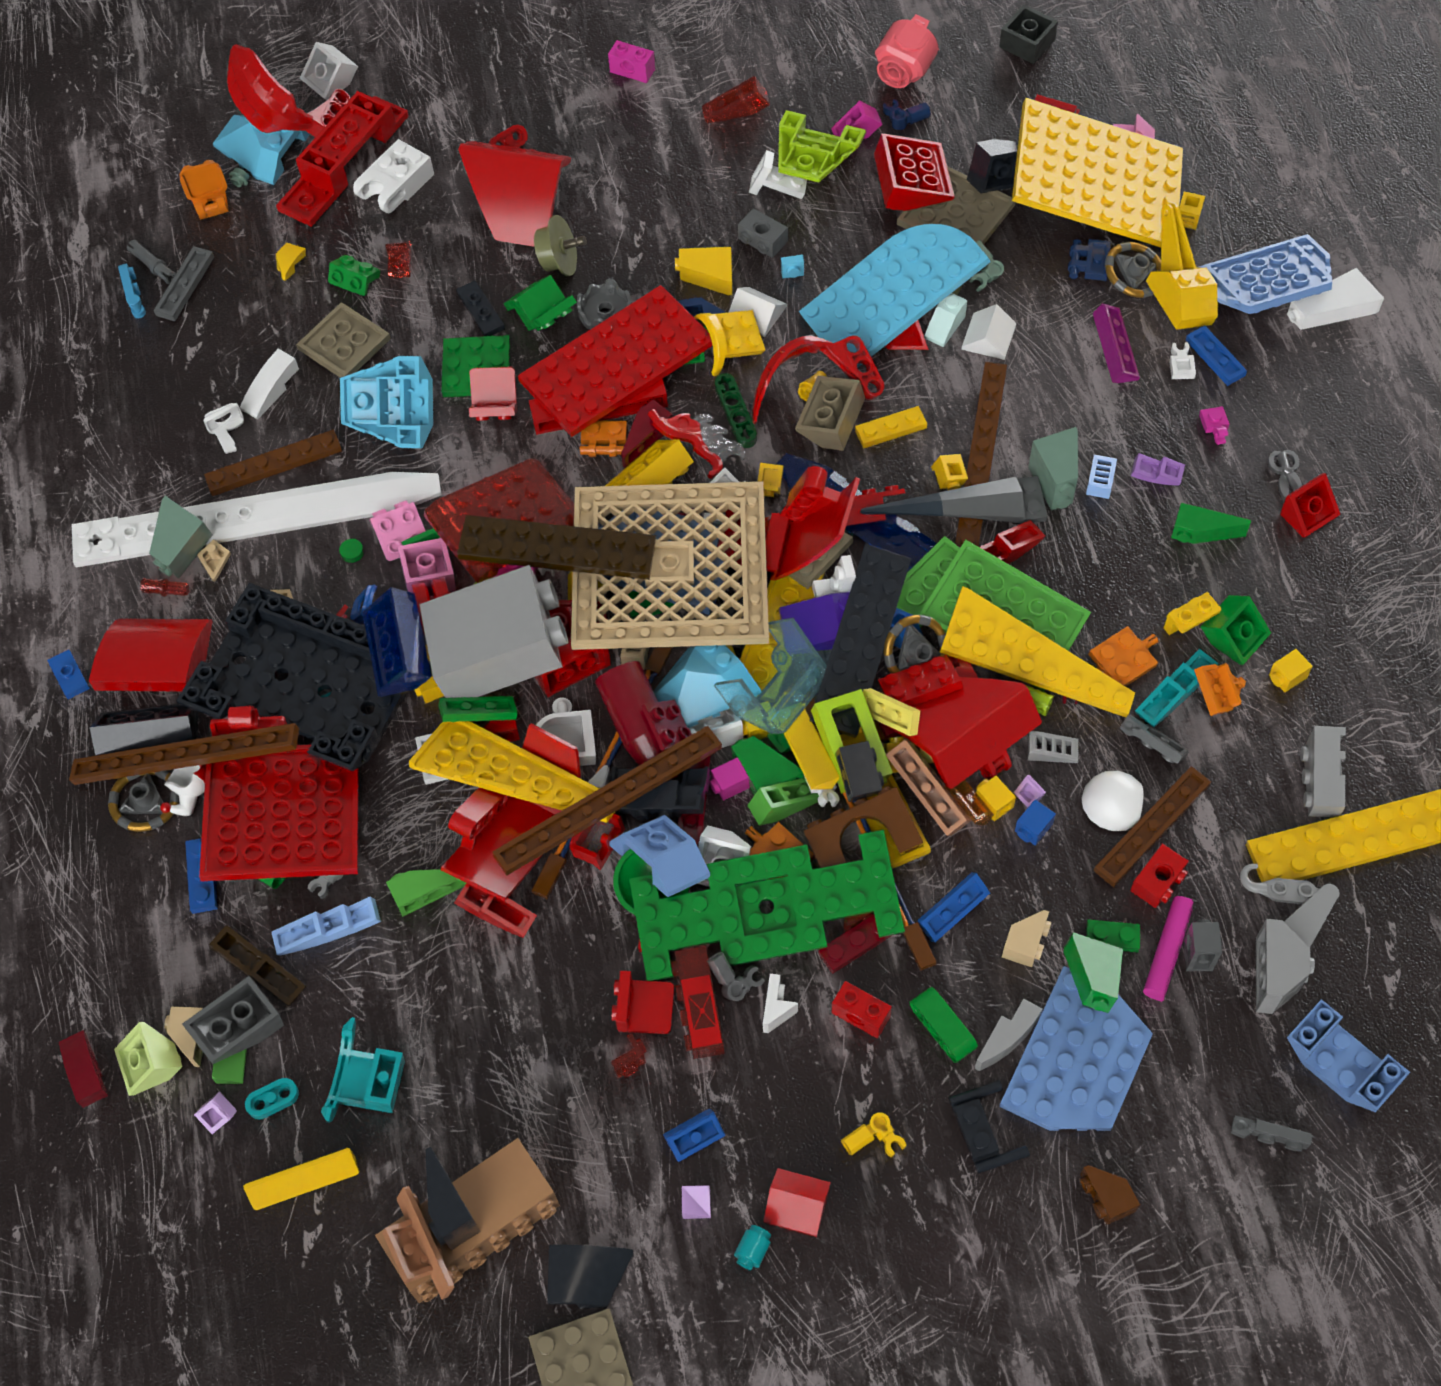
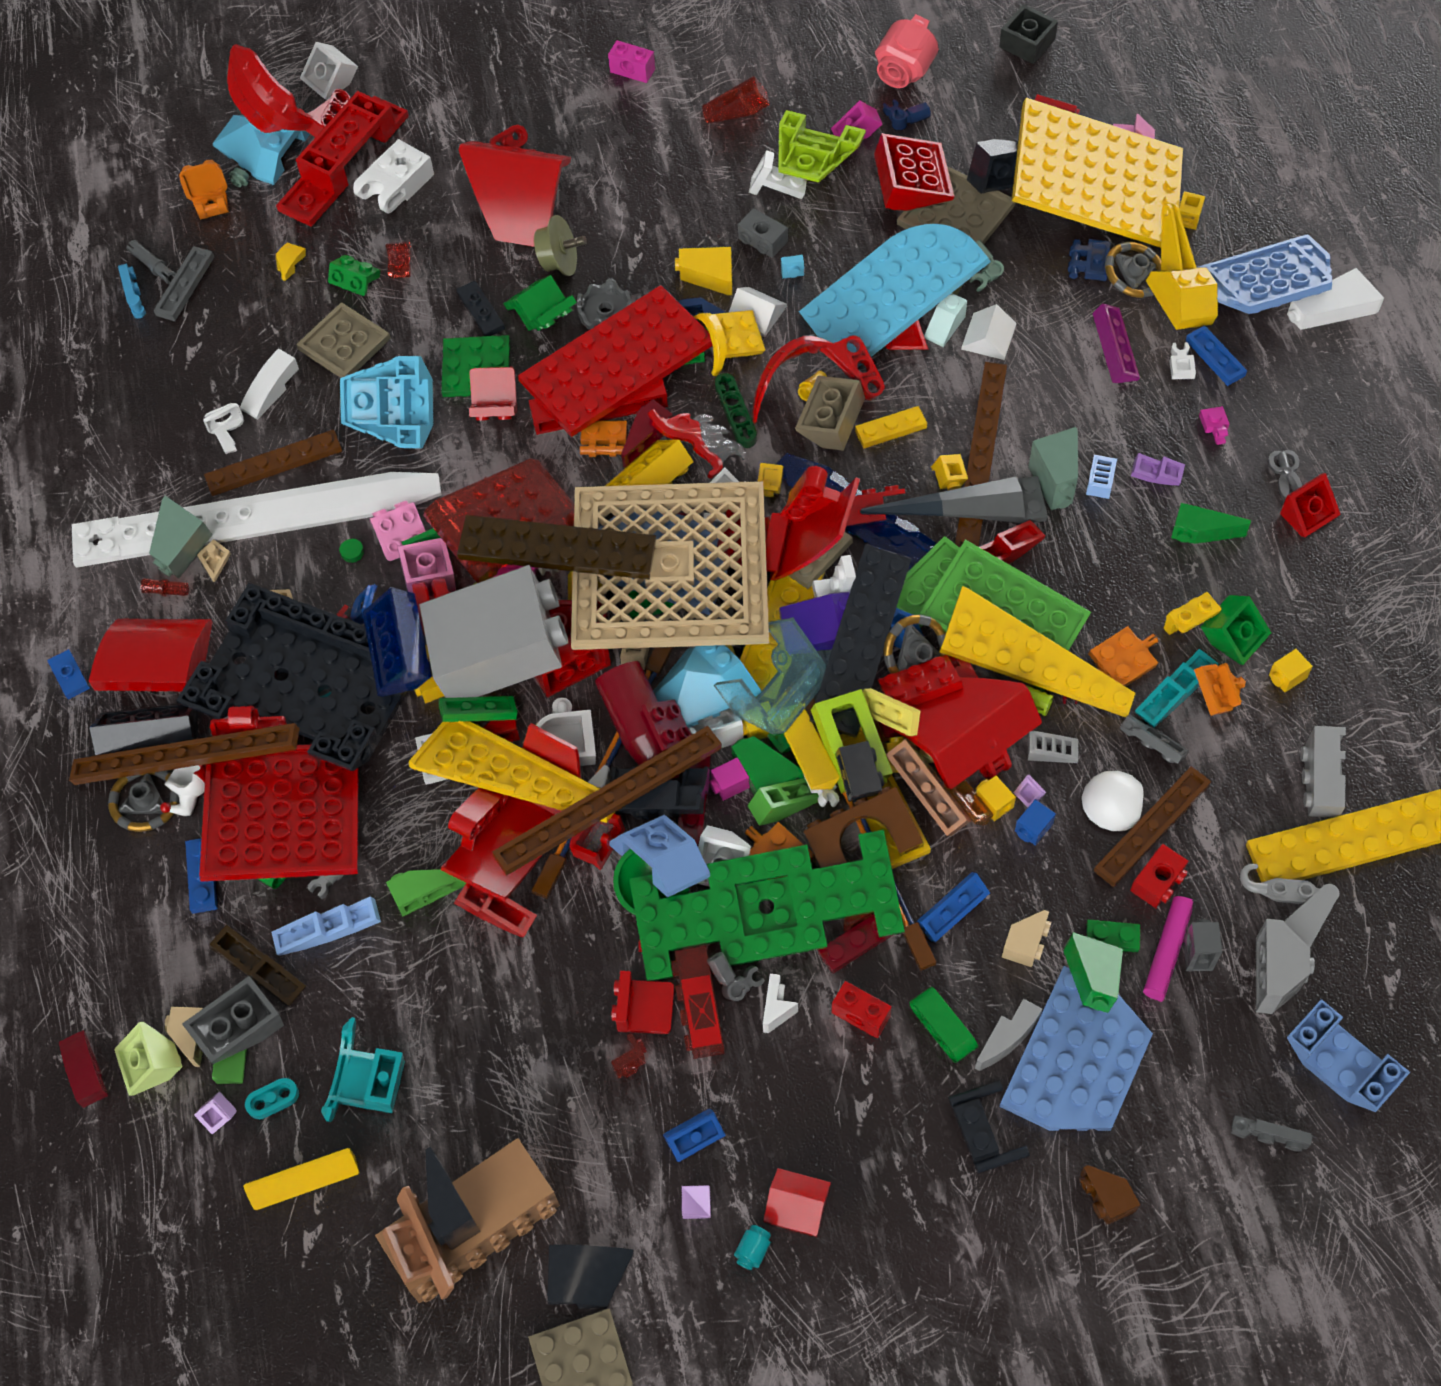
yellow bar [841,1113,906,1157] -> none

